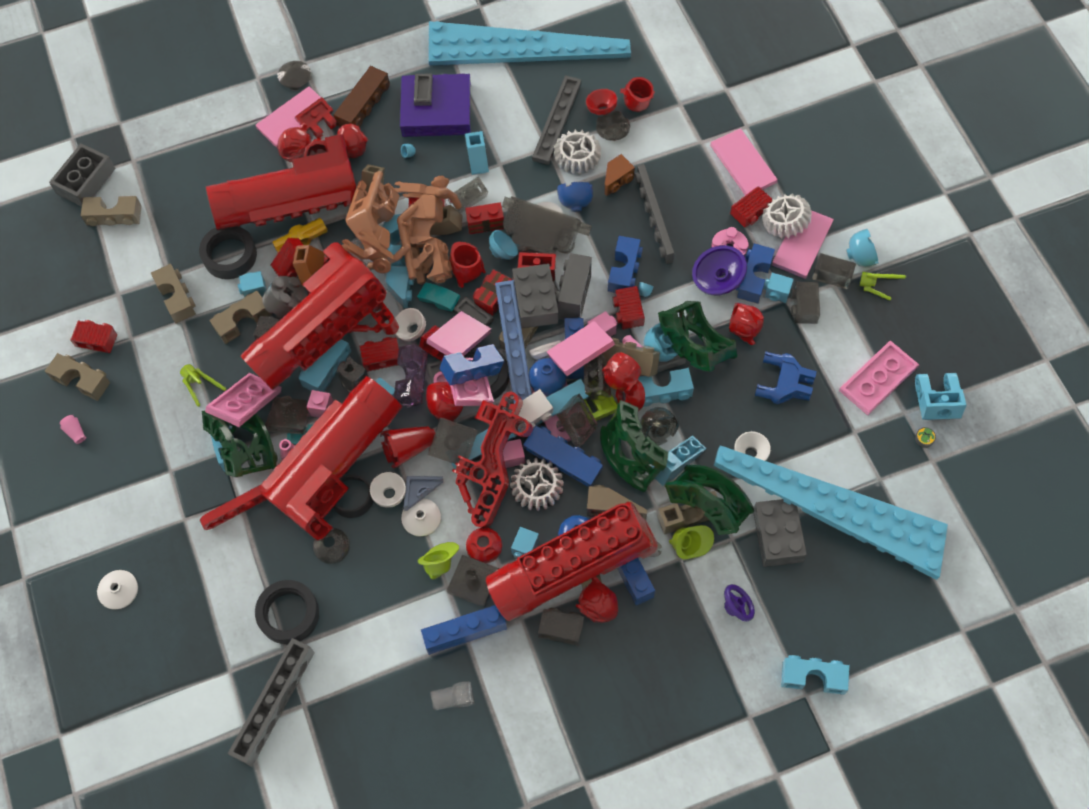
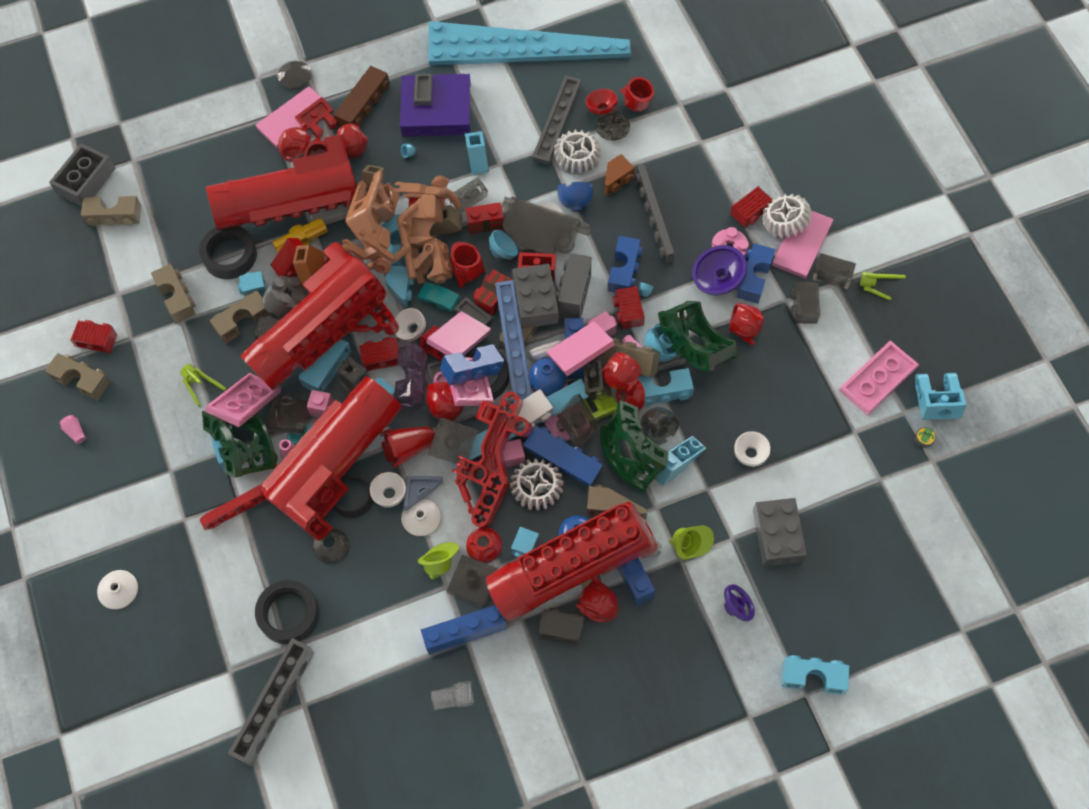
dark tan arch [657,491,717,535] -> none
dark green fence [665,465,755,535] -> none
bright pink tile [710,128,777,195] -> none
medium azure wing [714,445,948,580] -> none
blue connector [755,351,817,404] -> none
medium azure brick [763,273,793,303] -> none
medium azure cylinder [846,229,879,267] -> none

